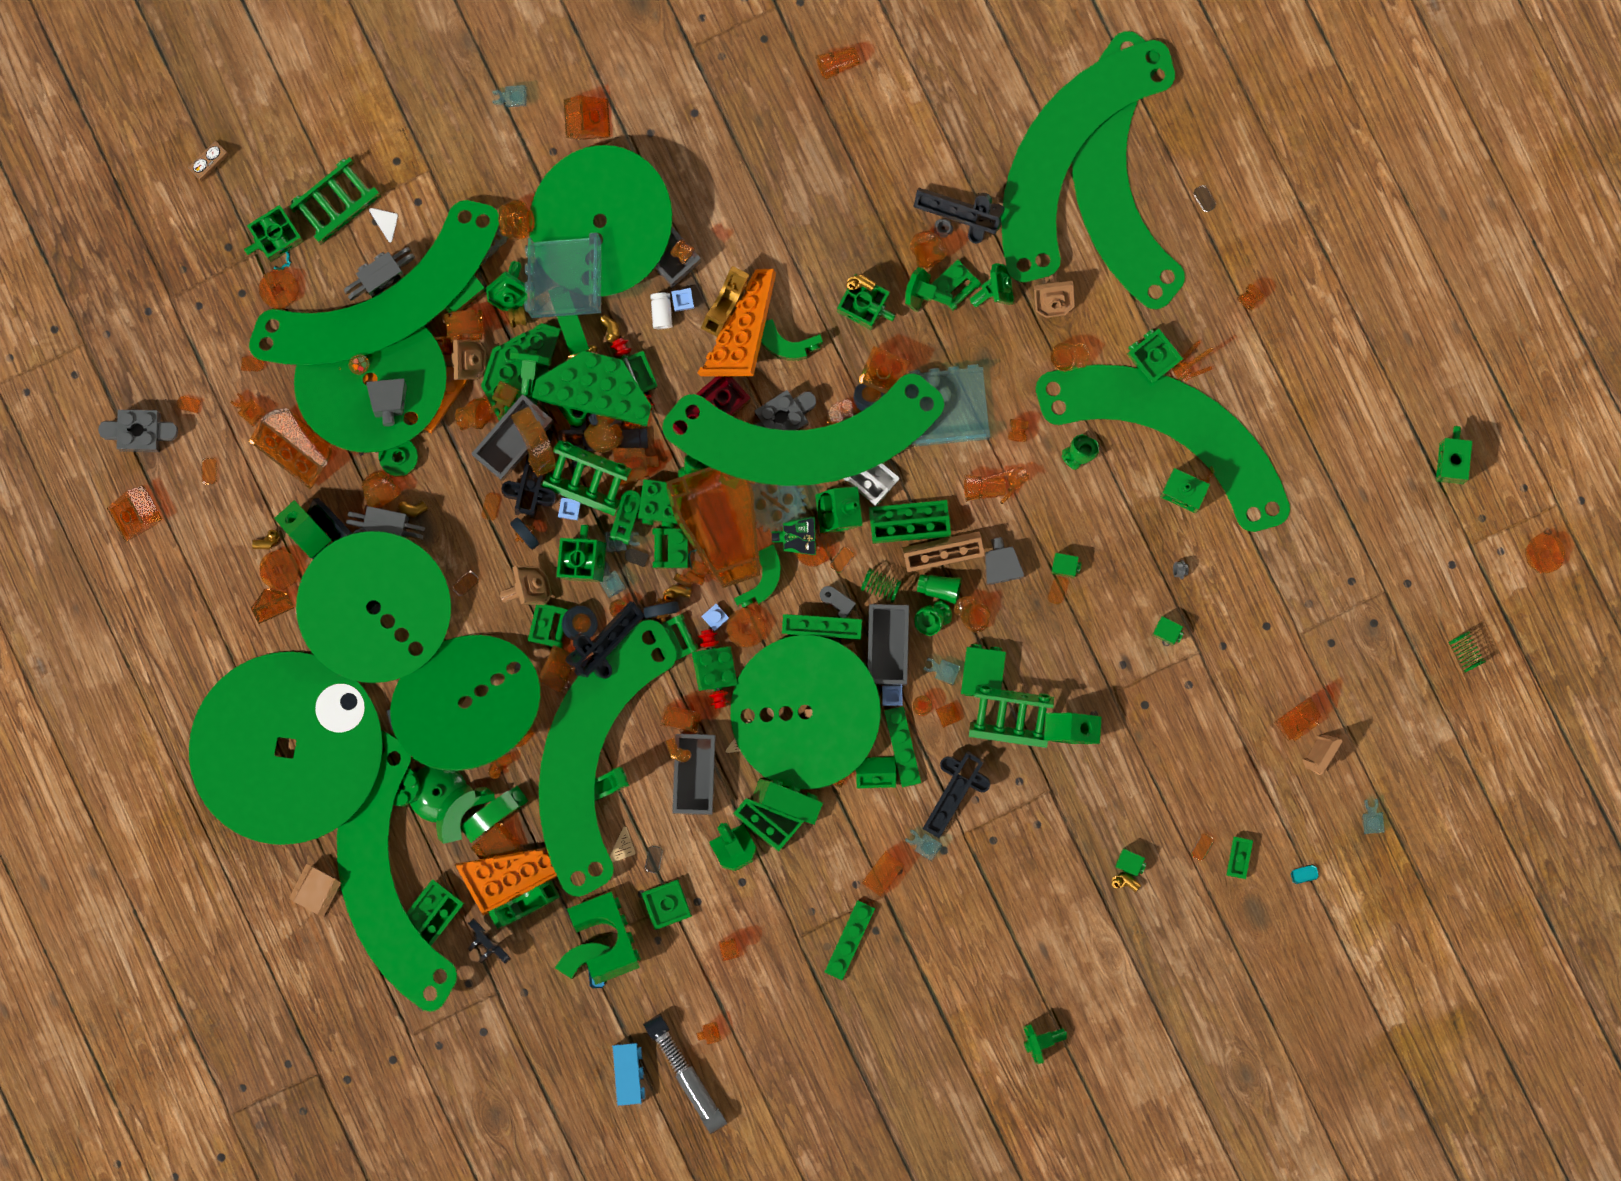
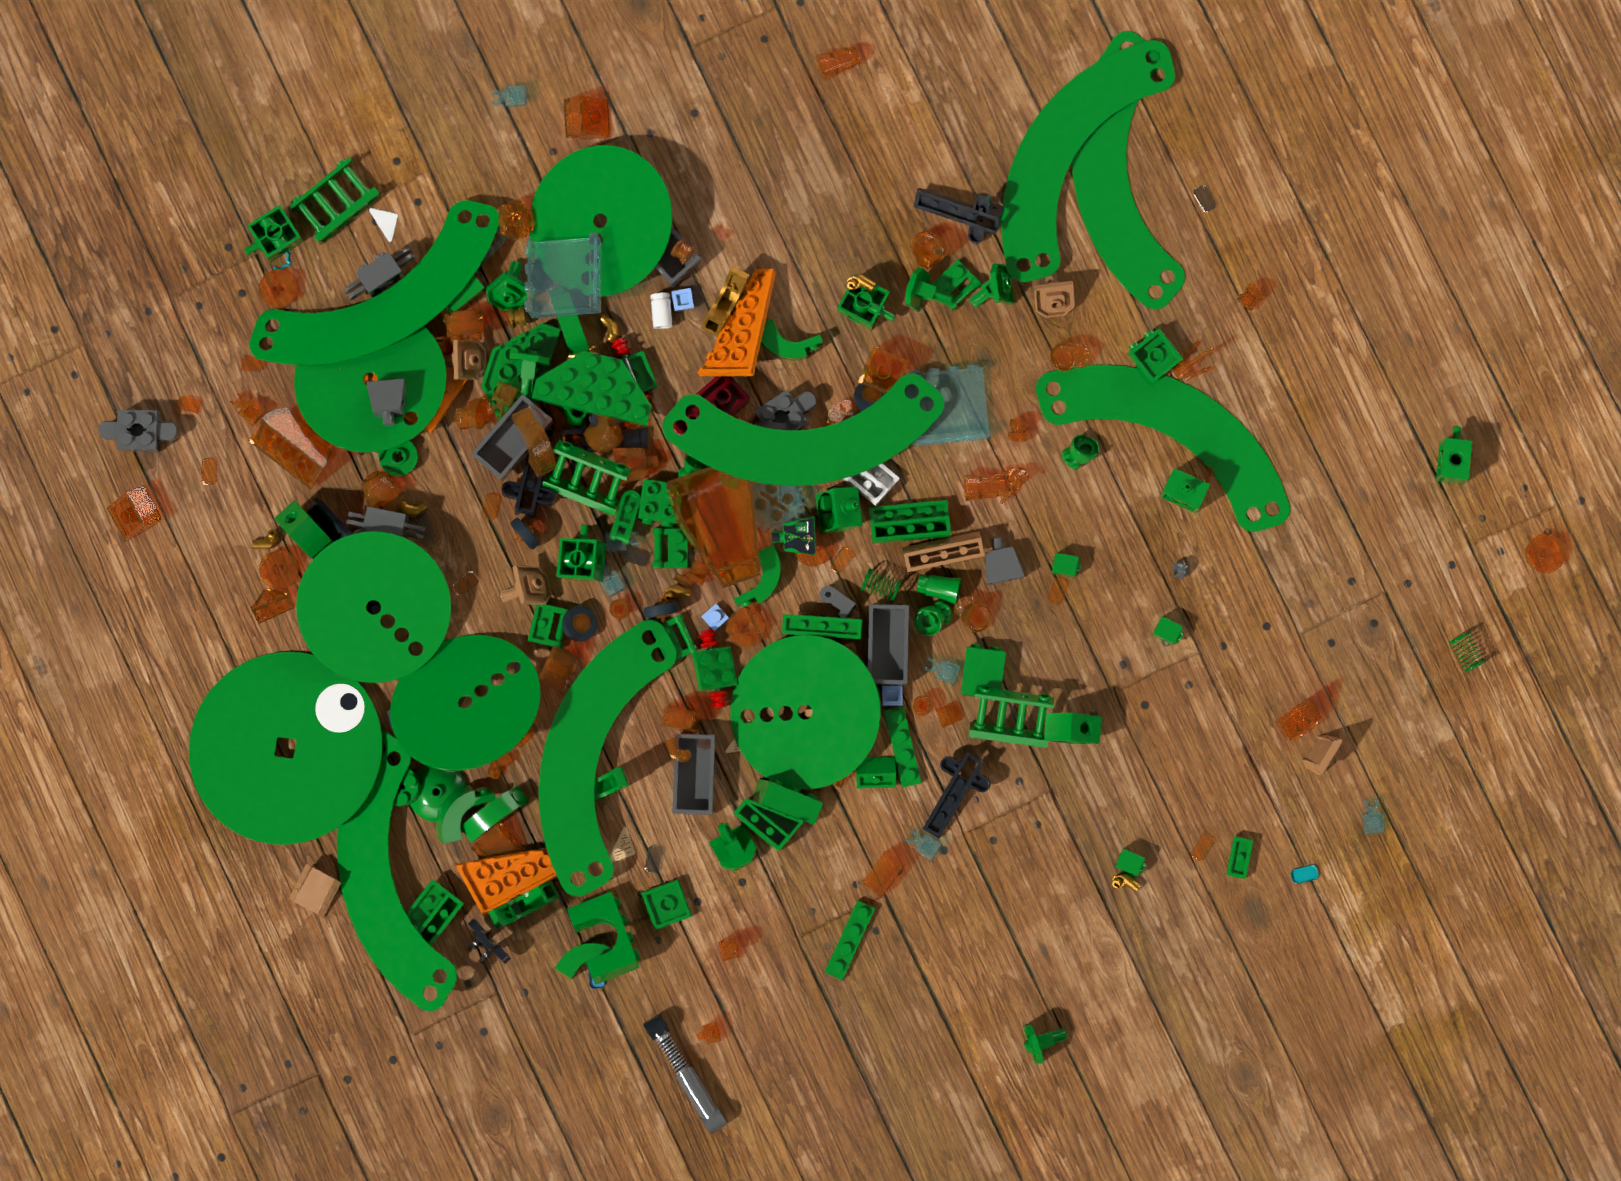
slope [188,141,229,182] -> none
clear orange tile [349,354,369,375] -> none
light blue plate [558,497,581,521] -> none
black piece [565,601,644,679] -> none
dark azure brick [613,1043,645,1106] -> none
dark grey plate [934,219,953,238] -> none

